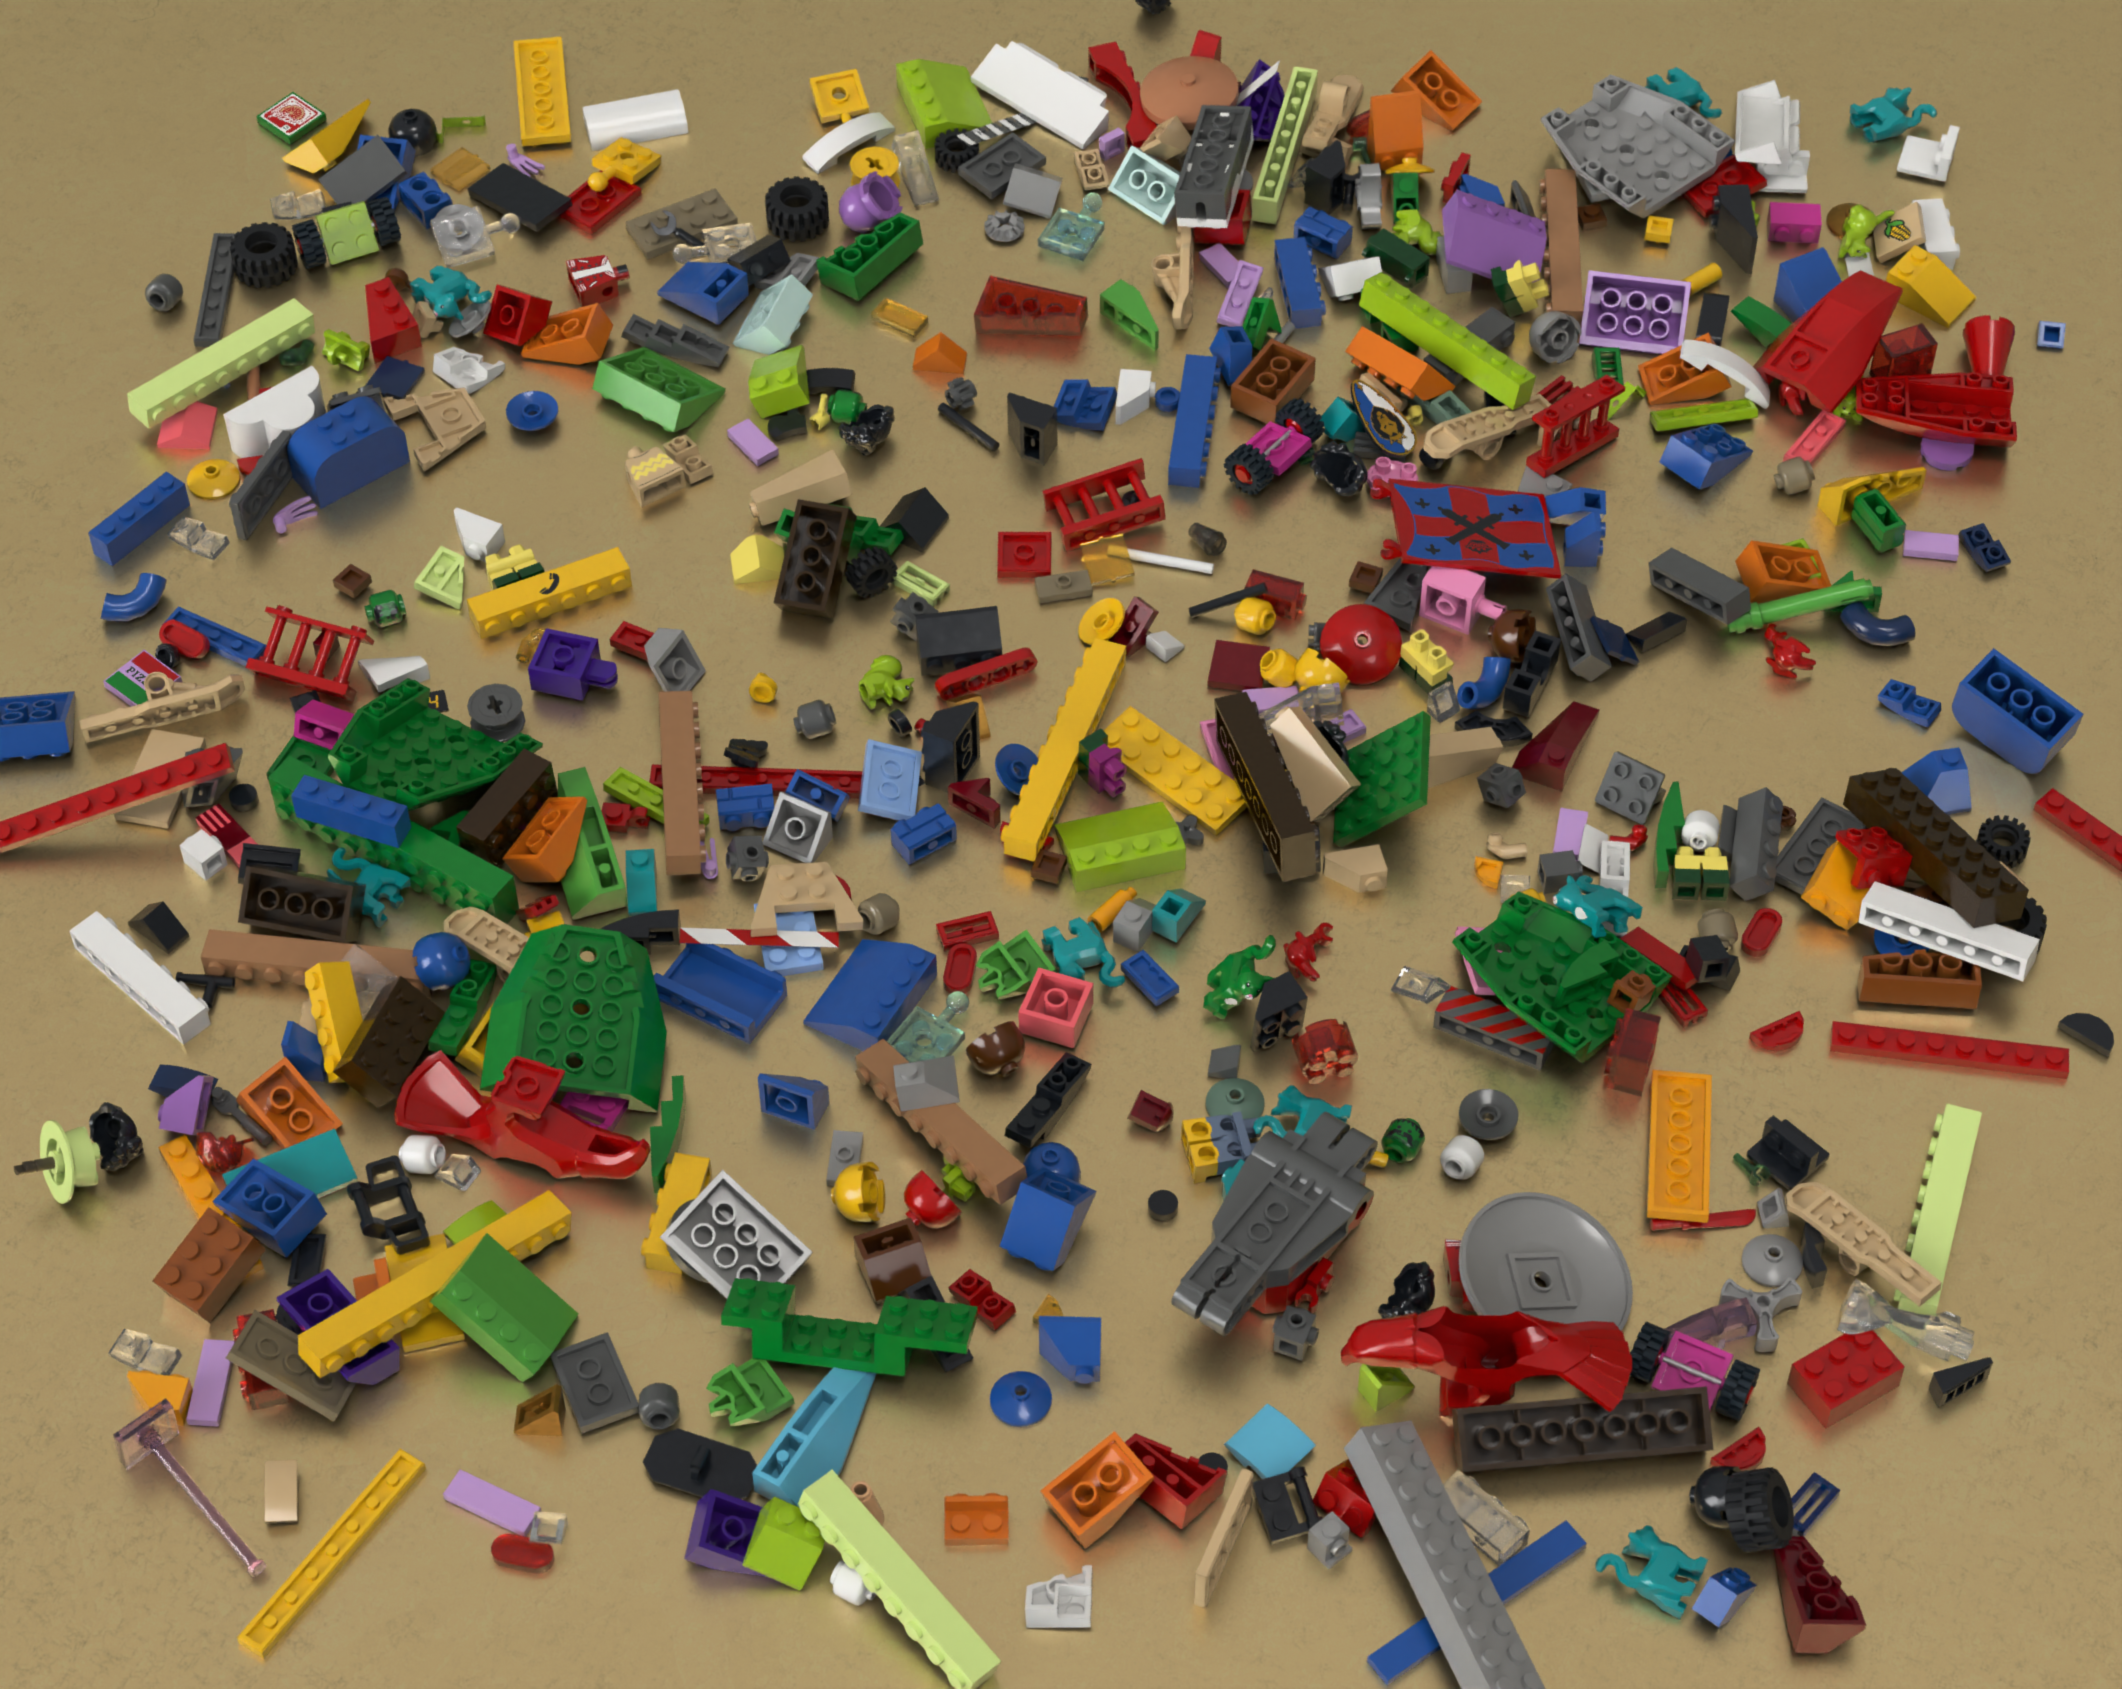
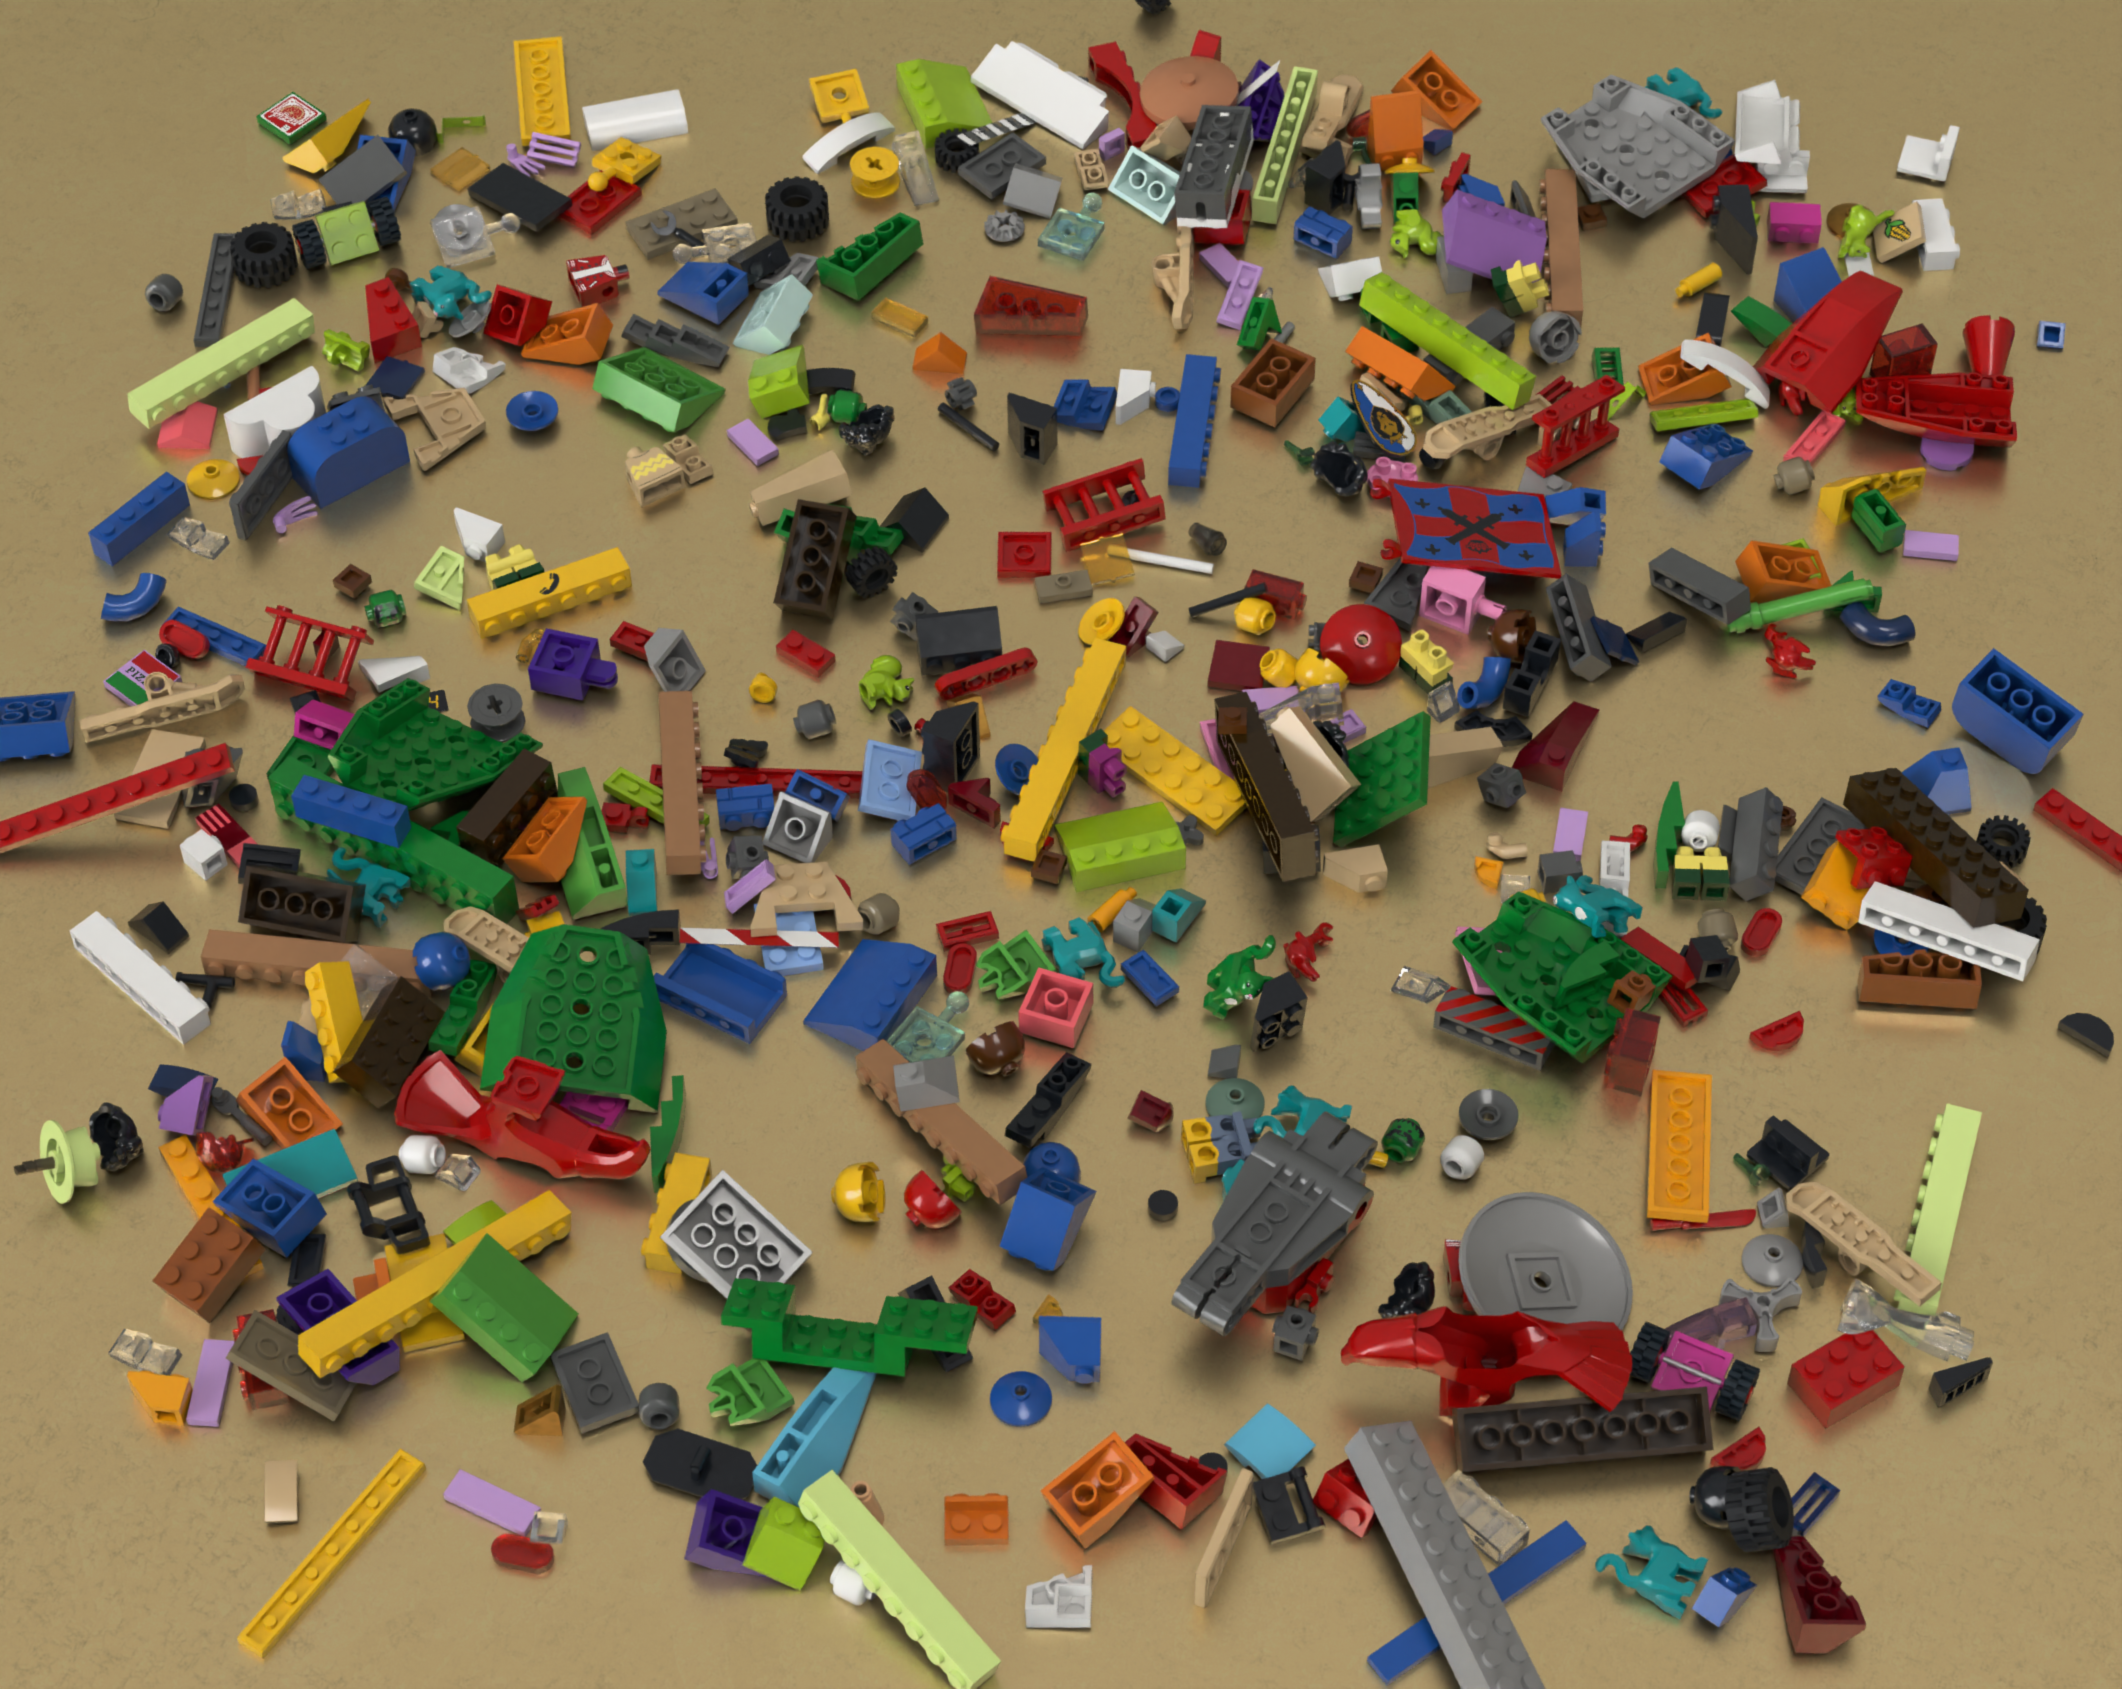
tile [113,1398,267,1577] -> none
clear green arm [279,339,314,366] -> none
blue brick [398,172,453,230] -> none
light yellow slope [730,535,784,584] -> none
blue slope [758,1073,830,1130] -> none
light grey plate [826,1130,863,1186] -> none
medium lavender tile [839,171,903,233] -> none
reddish brown slope [853,1217,931,1304] -> none
yellowish green tile [892,561,950,607] -> none
bright green slope [1100,279,1159,350] -> none
blue slope [1209,326,1252,386] -> none
plate [1224,398,1325,495] -> none
blue brick [1274,237,1326,329] -> none
clear red brick [1292,1019,1359,1084] -> none
light grey brick [1307,1511,1352,1570] -> none
lime slope [1358,1364,1415,1412] -> none
dark green brick [1362,228,1430,288] -> none
white sticker [1578,824,1608,874] -> none
medium lavender slope [1579,270,1691,355] -> none
dark grey bracket [1595,751,1666,824] -> none
yellow plate [1645,216,1674,244] -> none
red plate [1830,1021,2069,1079] -> none
teal animal [1849,87,1937,143] -> none
yellow slope [1886,245,1976,328] -> none
dark blue slope [1958,523,2011,572] -> none
none -> lavender tile [527,132,581,168]
none -> lavender tile [724,859,776,914]
none -> red plate [776,630,836,678]
none -> clear red tile [906,769,947,810]
none -> reddish brown plate [1218,707,1247,734]
none -> blue slope [1423,129,1453,155]

